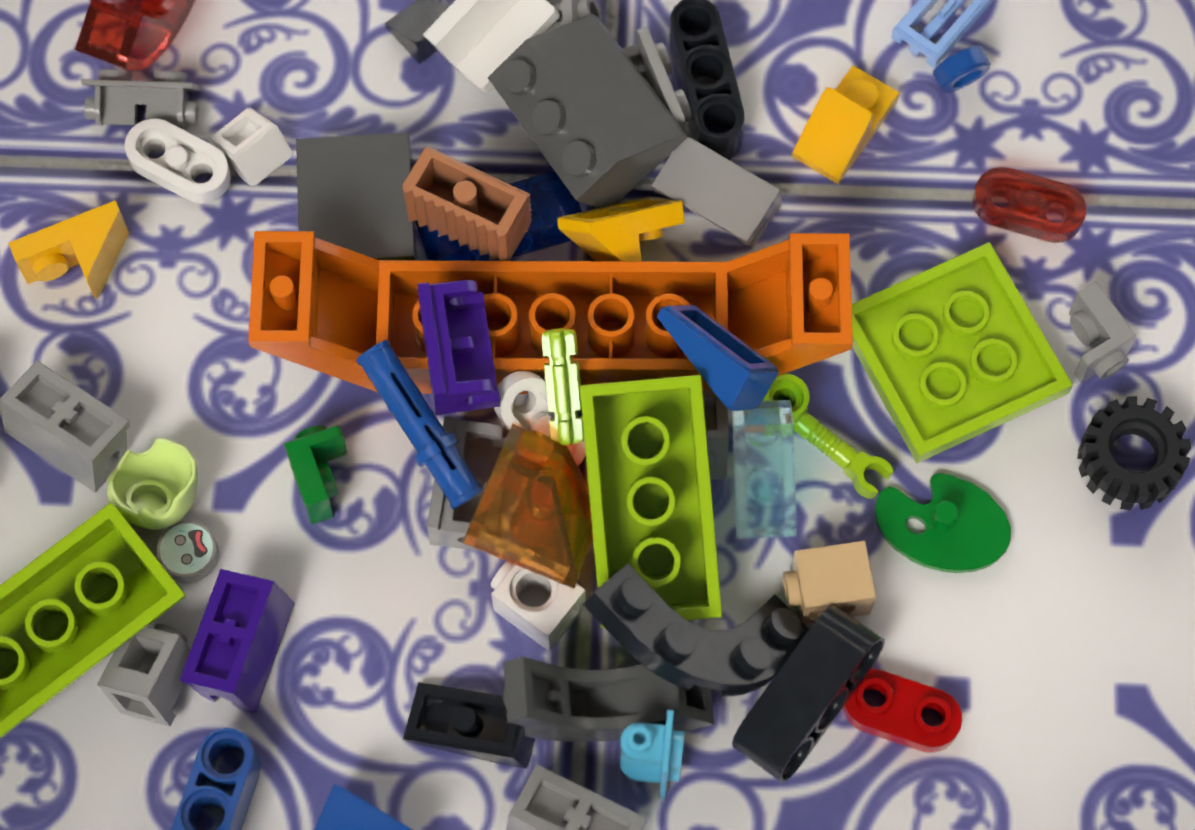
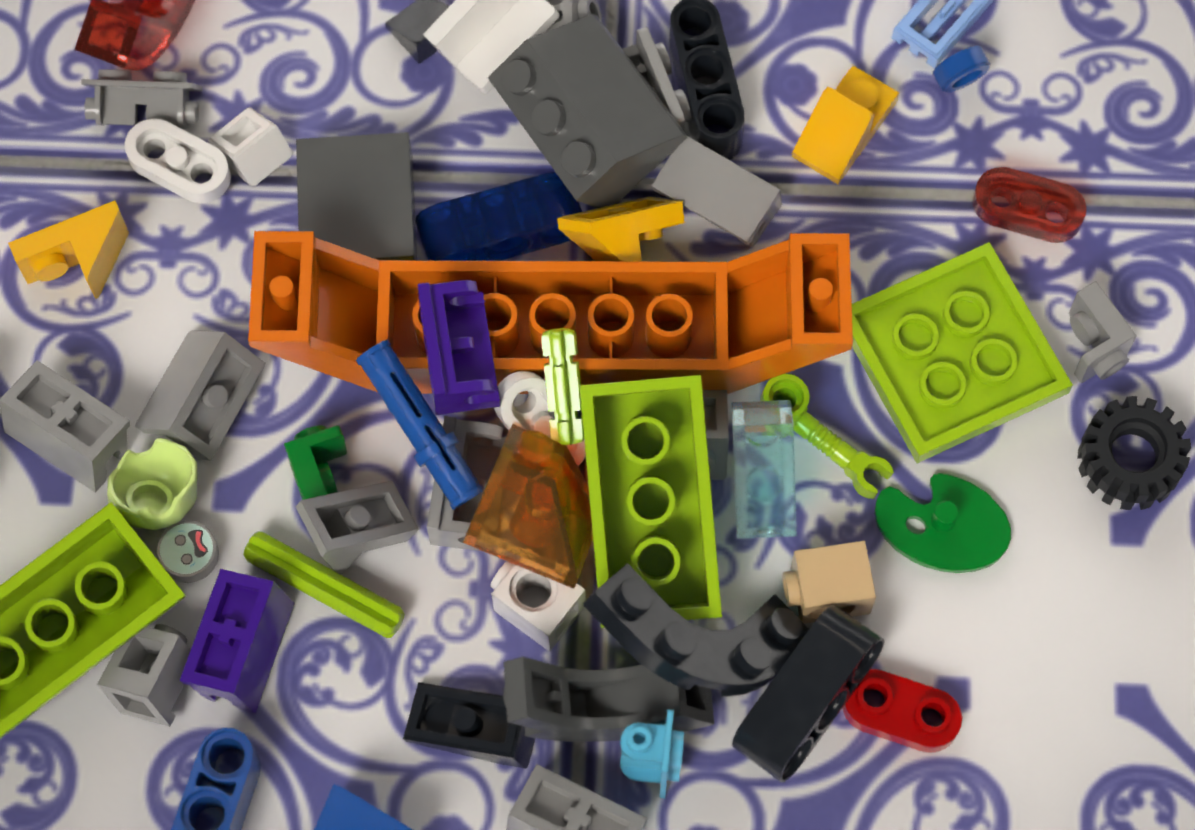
nougat brick [402,146,532,261] -> none
blue slope [657,305,779,411] -> none
none -> light grey panel [135,331,266,461]
none -> lime axle [243,531,405,638]
none -> light grey slope [295,480,419,574]

